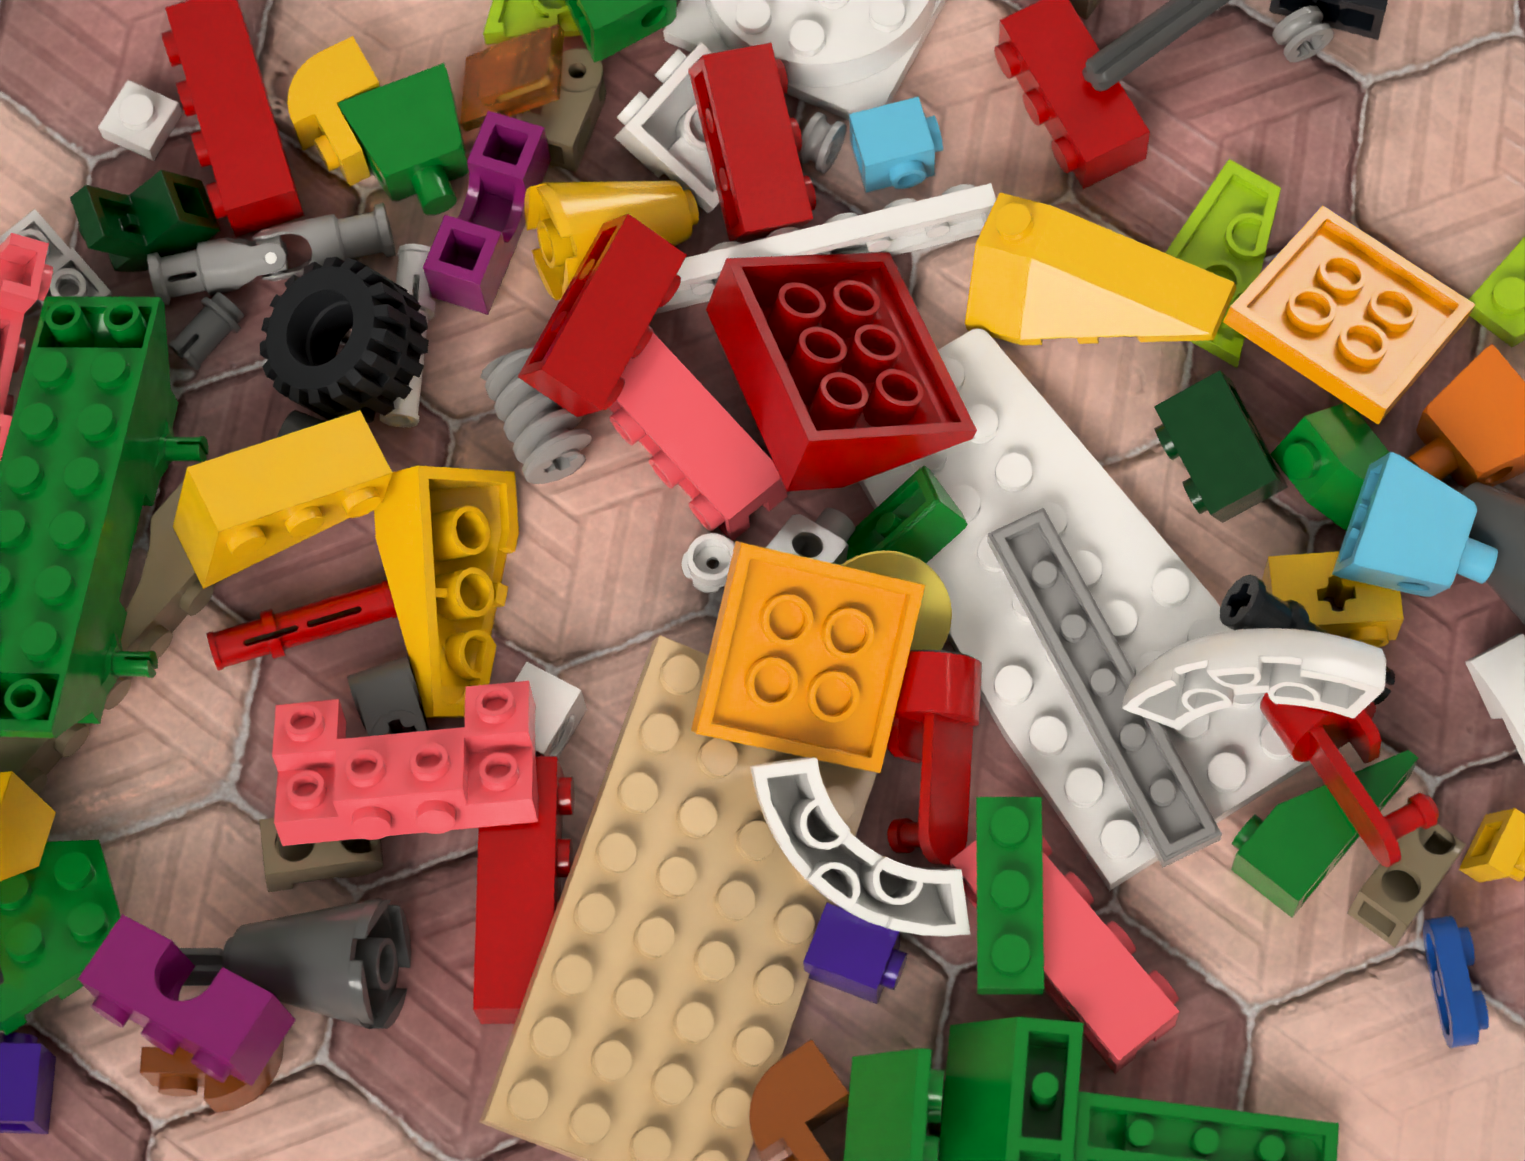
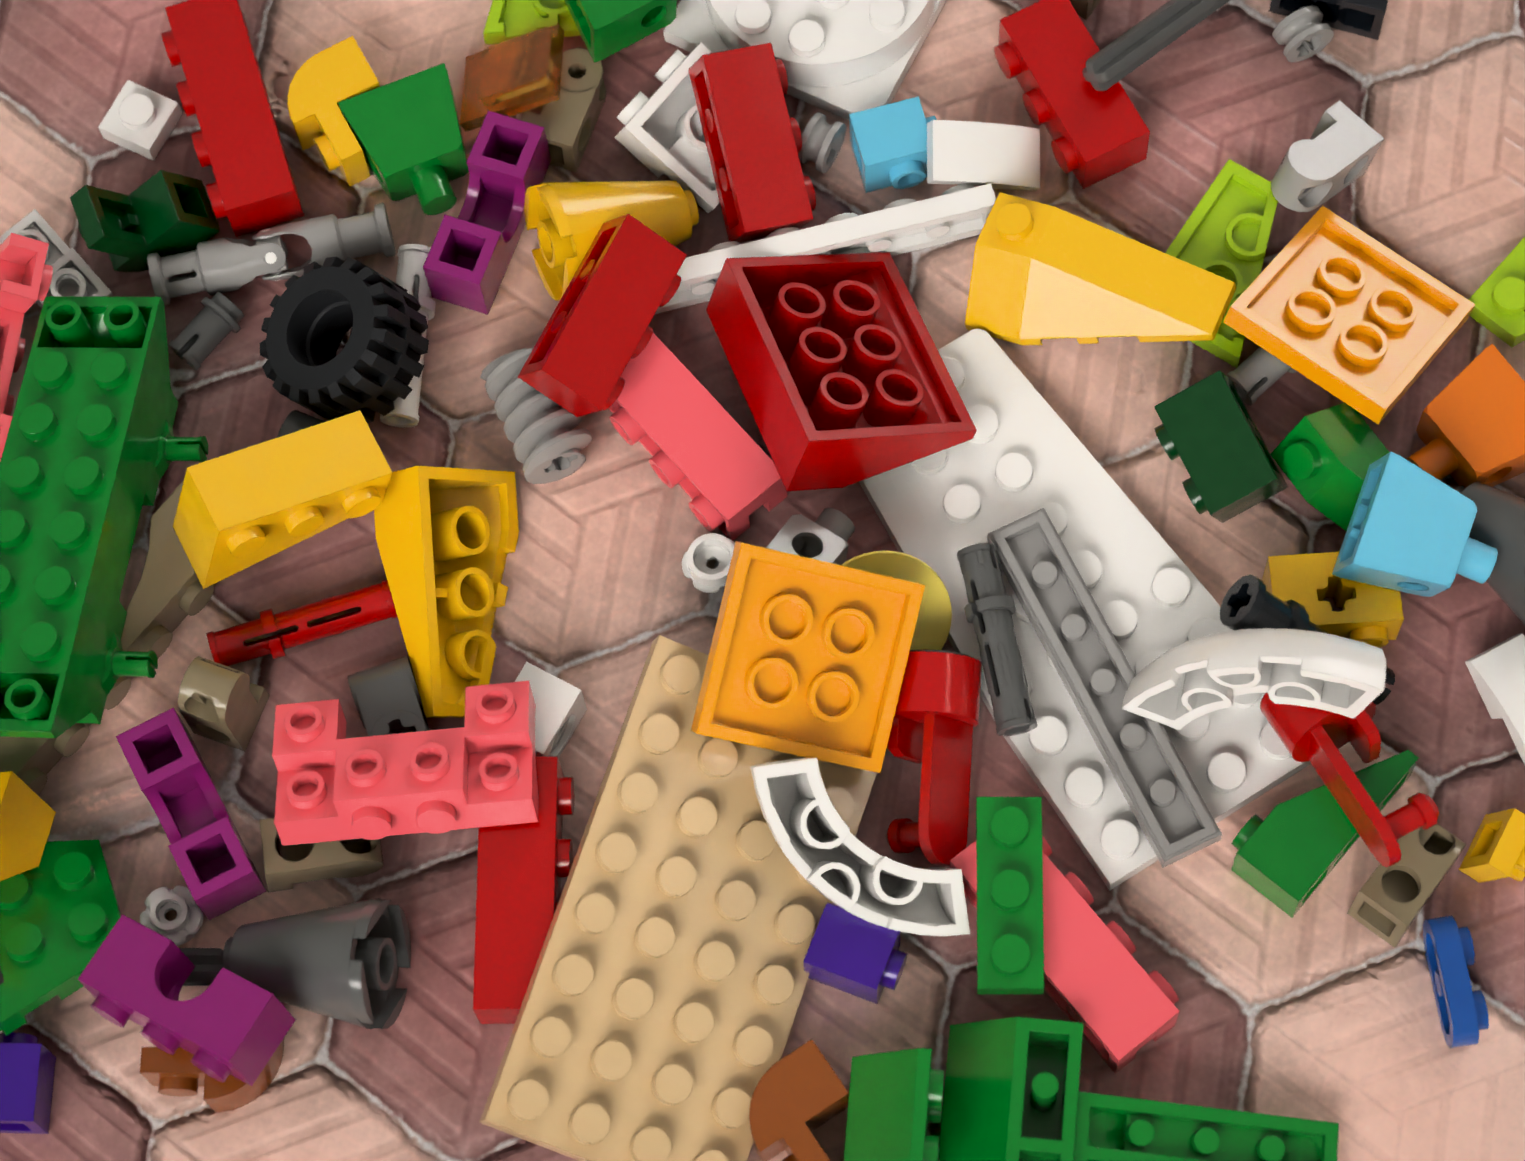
green slope [846,466,967,563] -> none
none -> magenta arch [116,707,267,920]
none -> white plate [140,885,204,946]
none -> dark tan leg [178,656,270,752]
none -> white slope [927,120,1040,190]
none -> dark grey pin [957,543,1038,736]
none -> light grey pin [1226,347,1297,405]
none -> leg [1271,100,1384,212]

